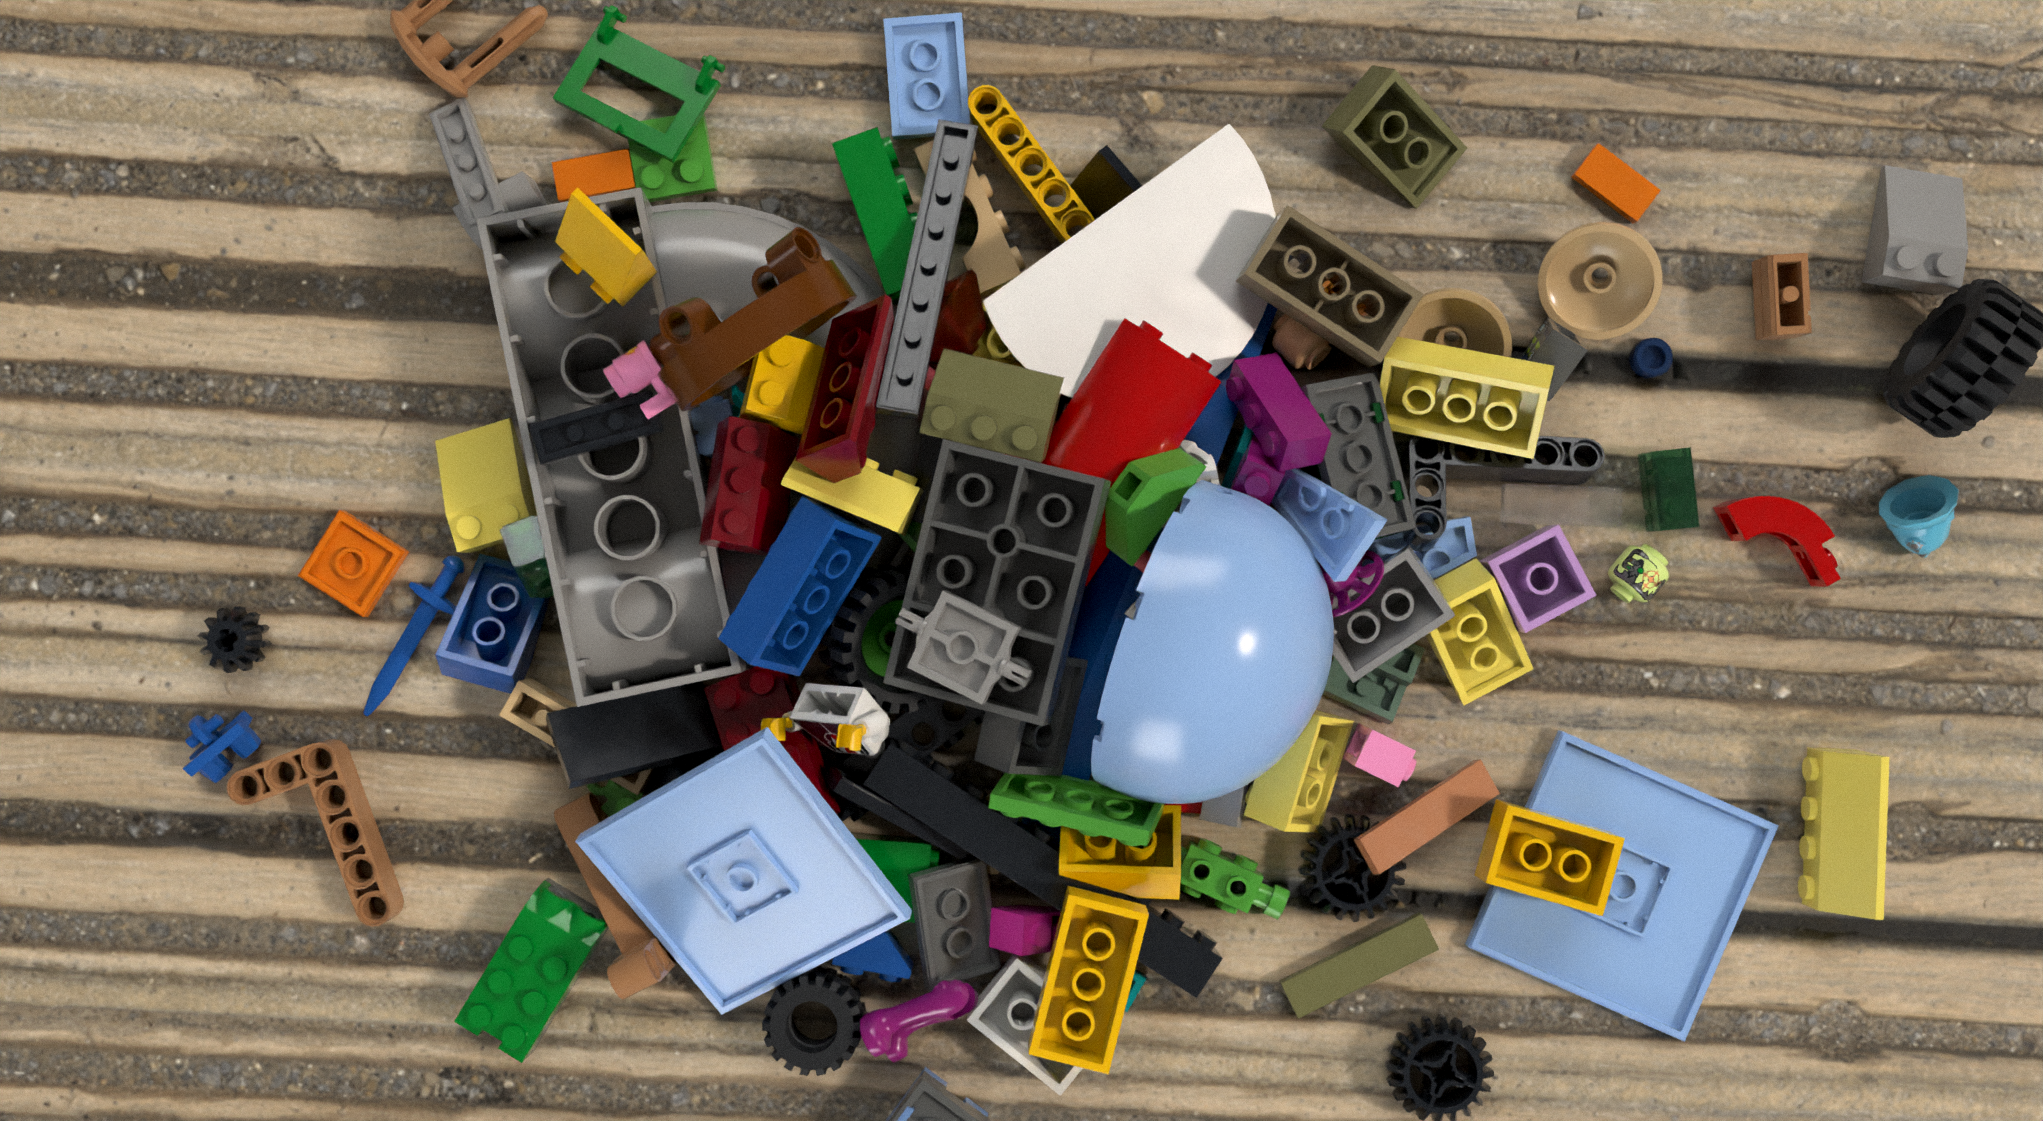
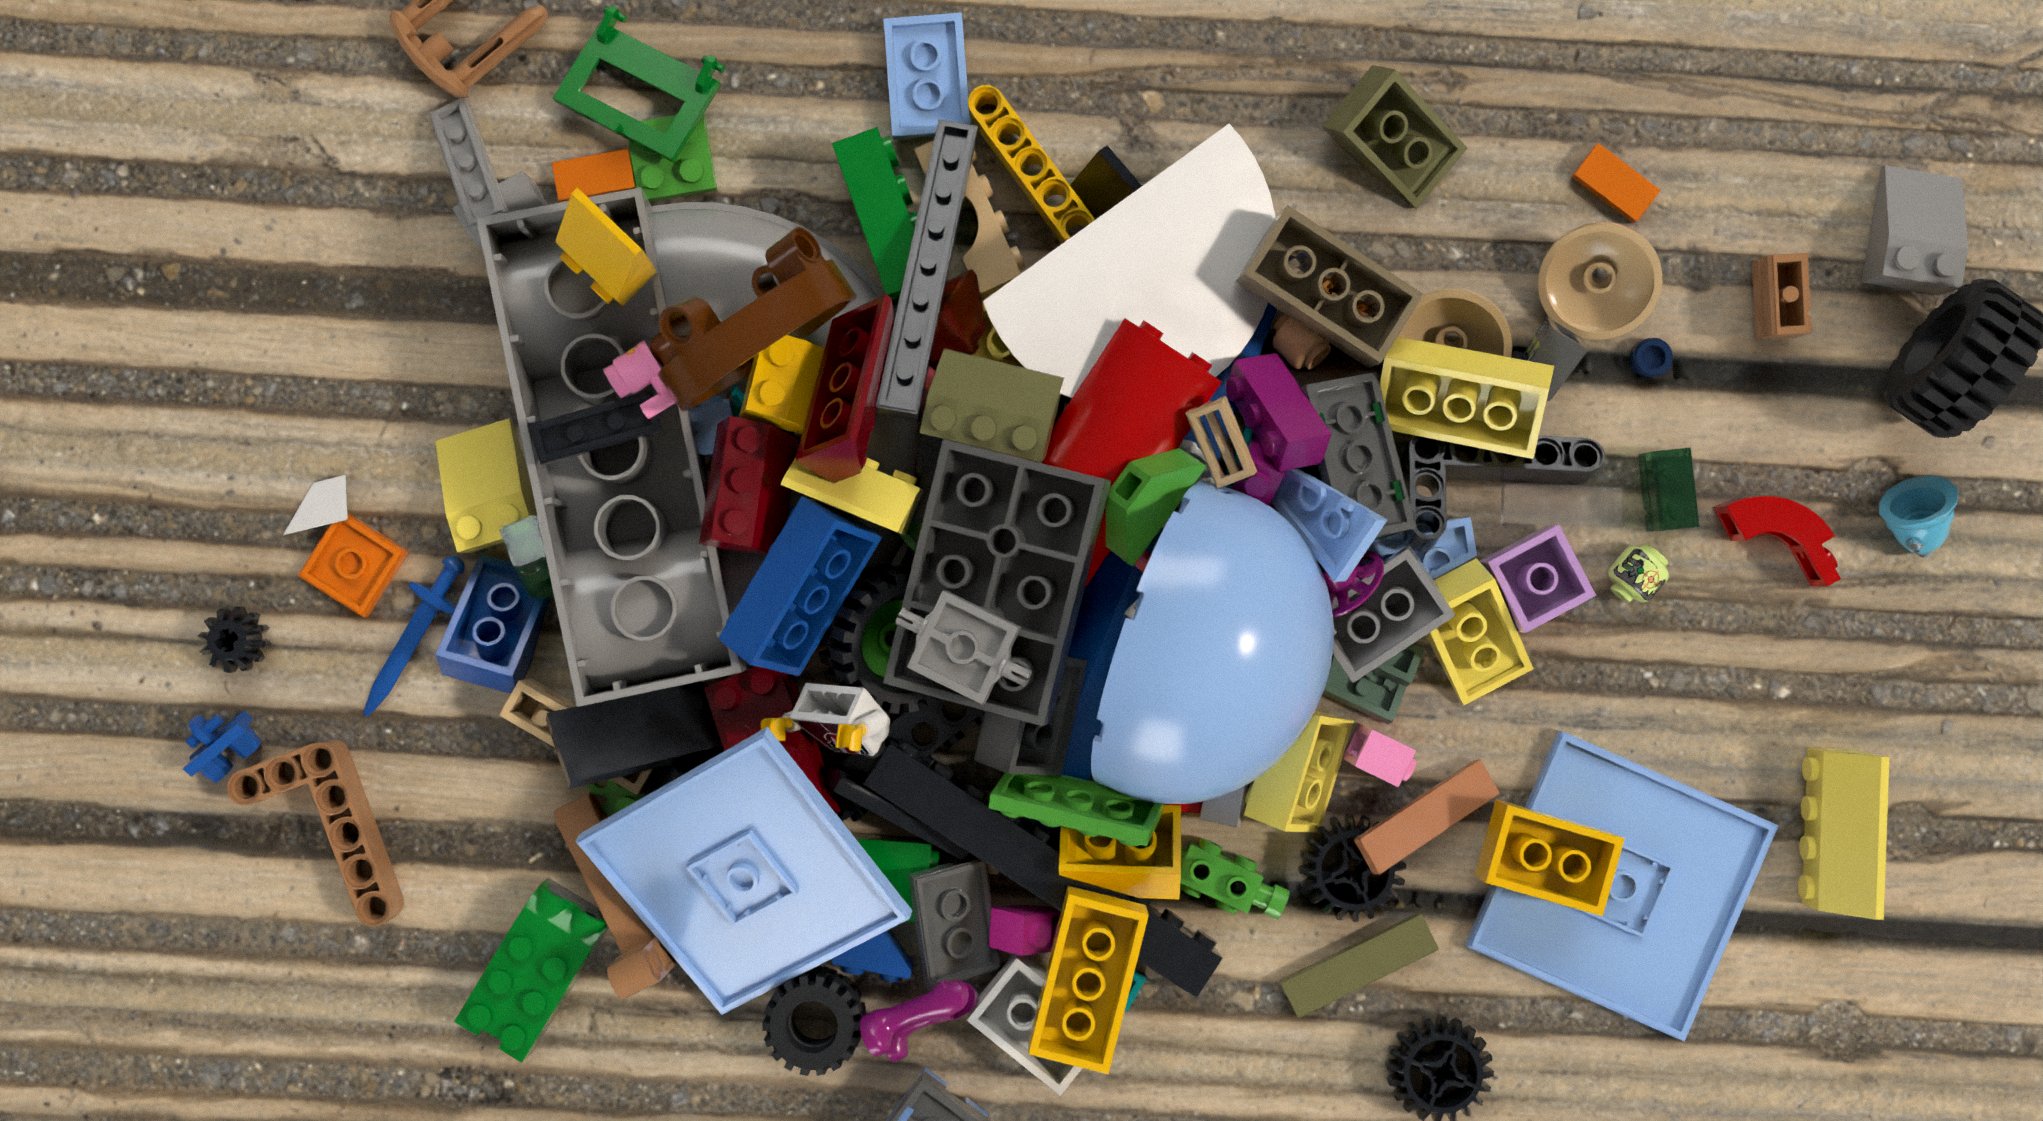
none -> white sticker [283,475,348,535]
none -> tan tile [1185,396,1257,489]

